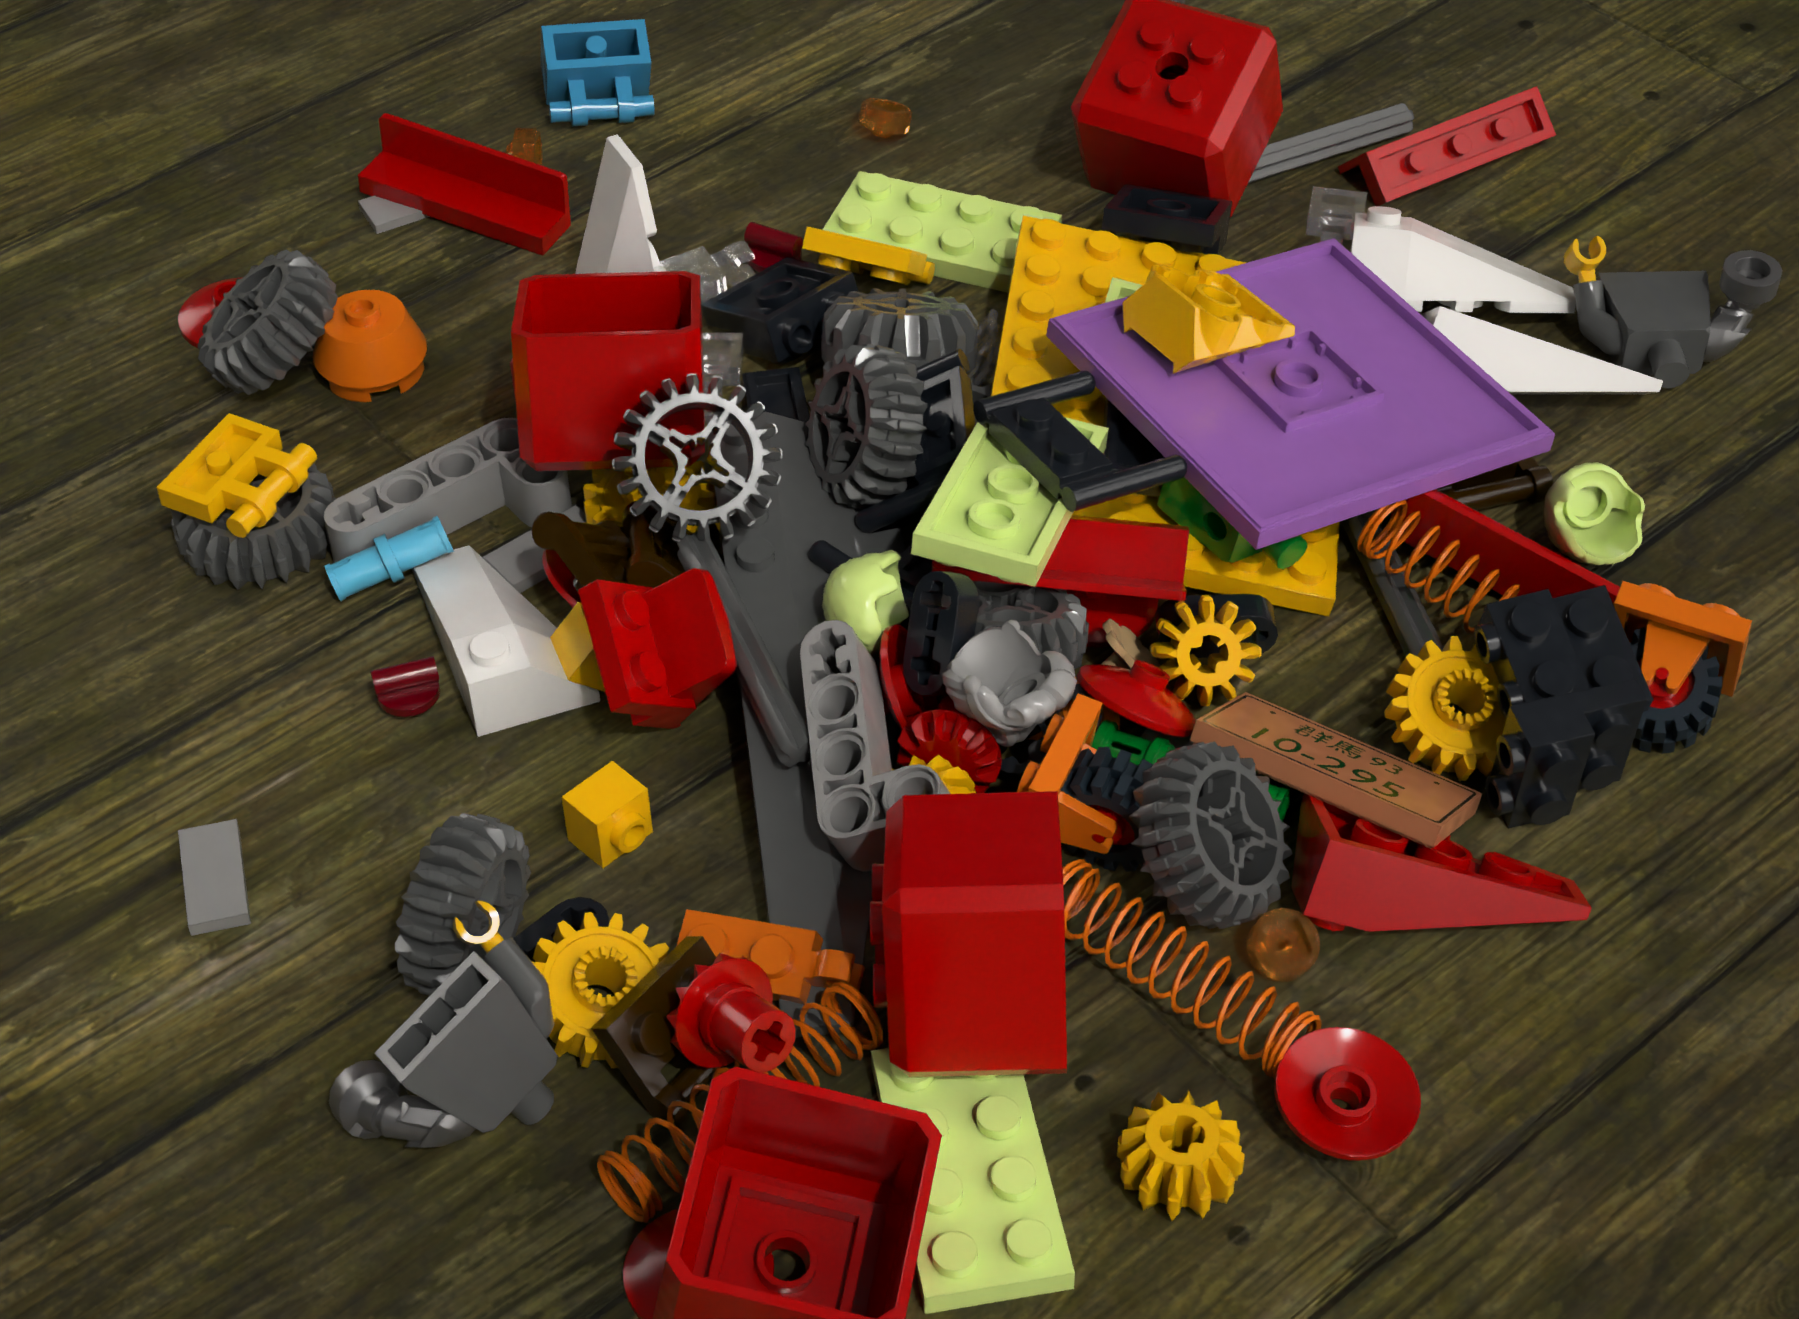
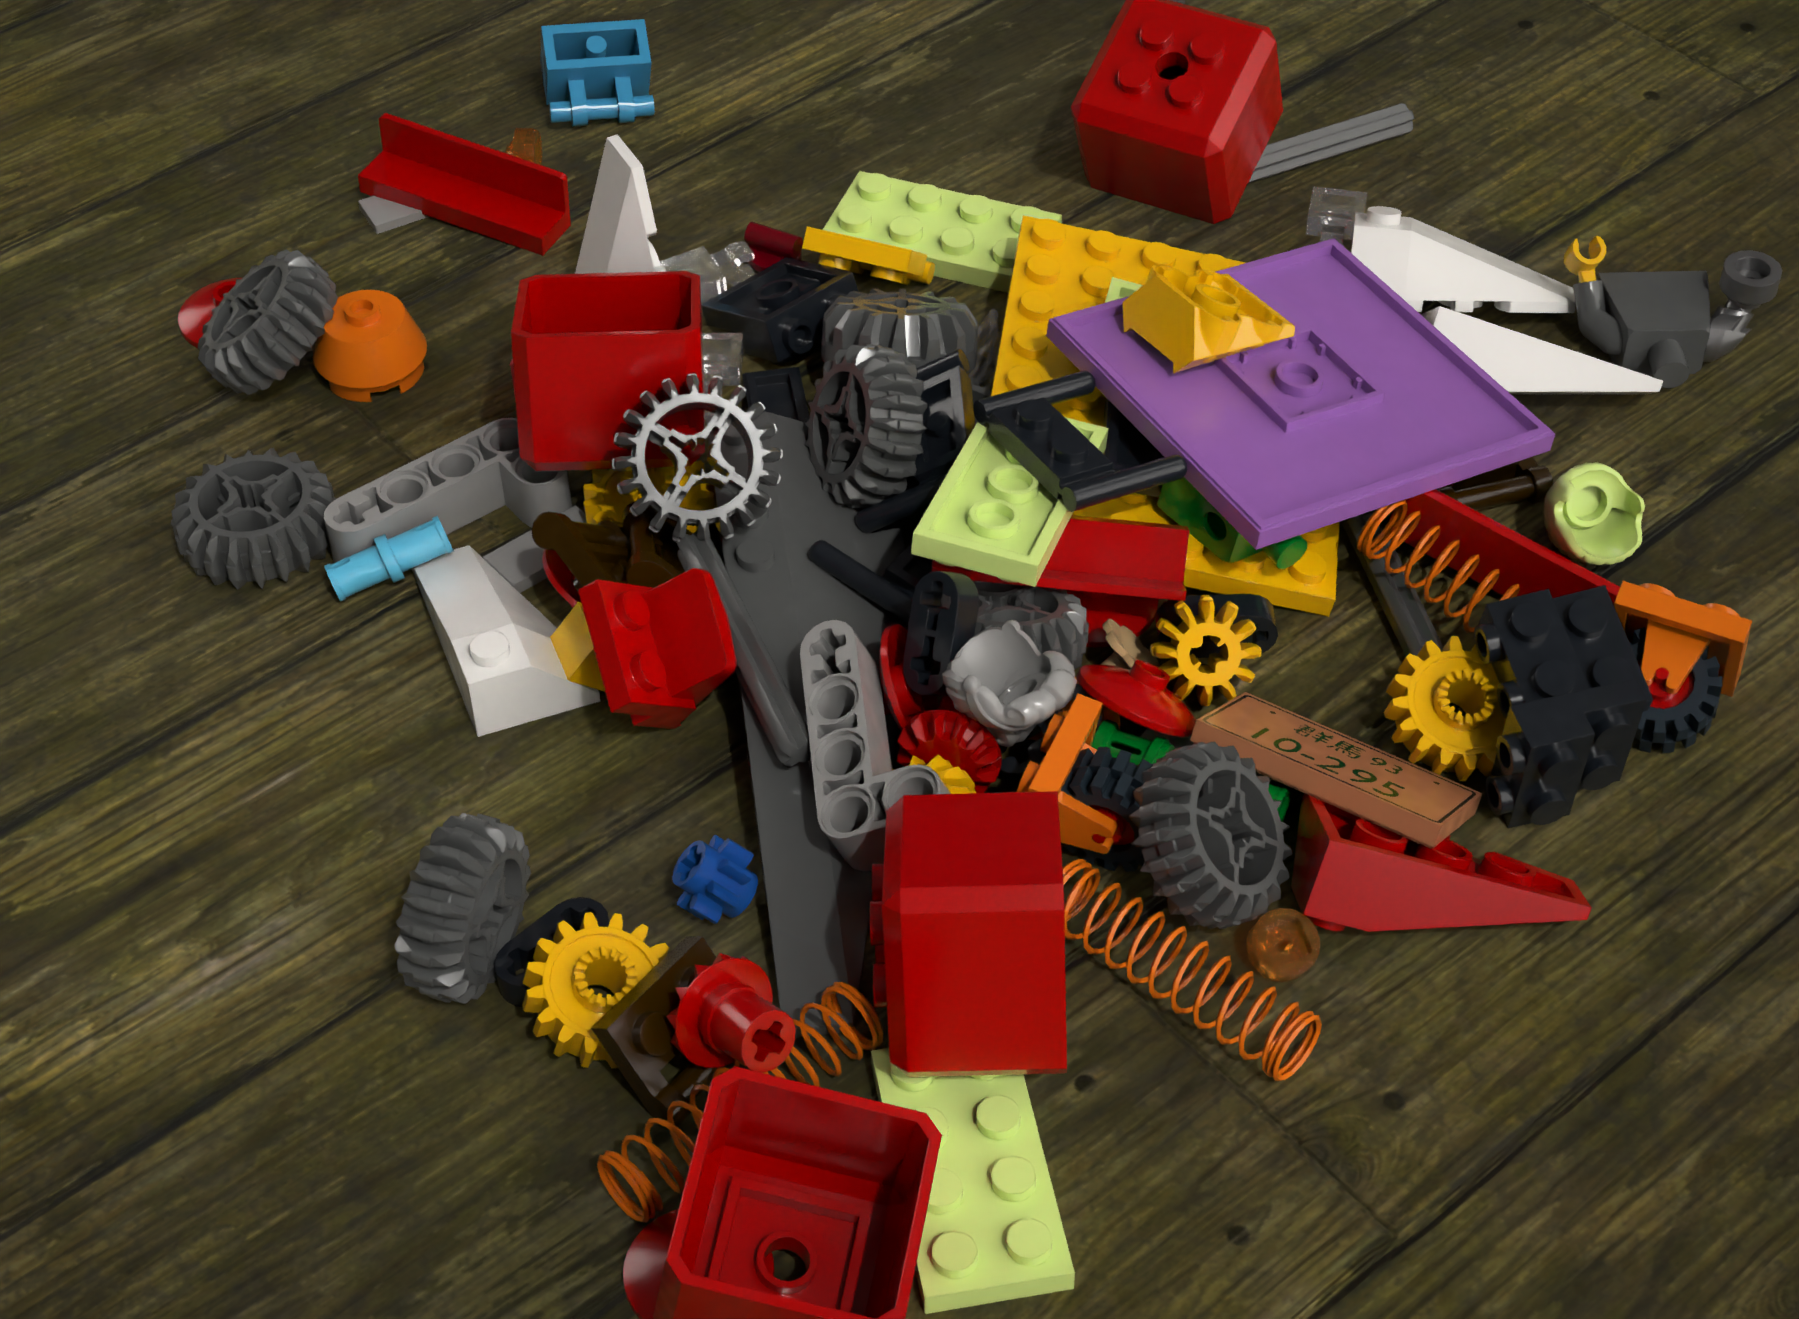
yellow plate [156,413,317,538] -> none
light grey piece [178,819,251,936] -> none
dark grey torso [329,901,558,1148] -> none
dark red plate [370,656,440,717] -> none
yellow plate [561,761,653,869] -> none
orange plate [676,909,865,1004] -> none
yellowish green hair [822,550,909,659] -> none
clear orange tile [858,98,912,138] -> none
black plate [1101,184,1232,255] -> none
yellow gear [1117,1090,1245,1221] -> none
red dish [1274,1027,1421,1161] -> none
red panel [1337,86,1556,206] -> none
none -> blue gear [672,835,758,924]

